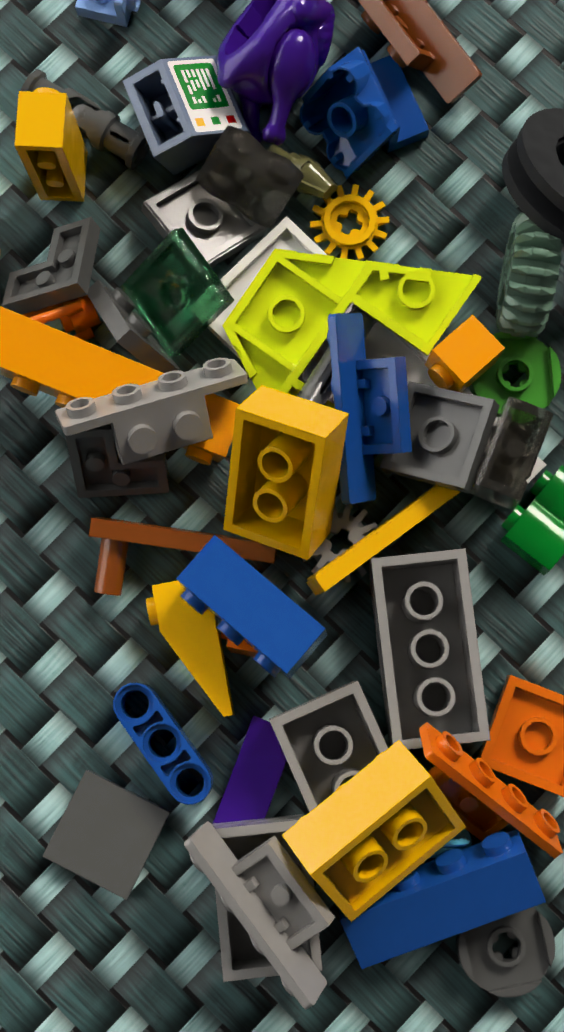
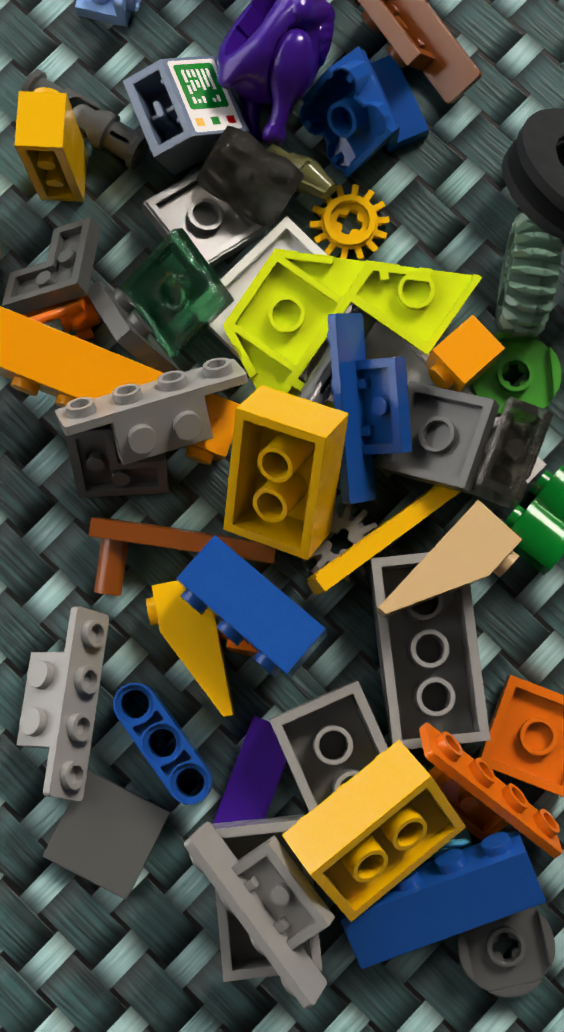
none -> light grey bracket [16,606,109,801]
none -> tan slope [376,500,522,618]

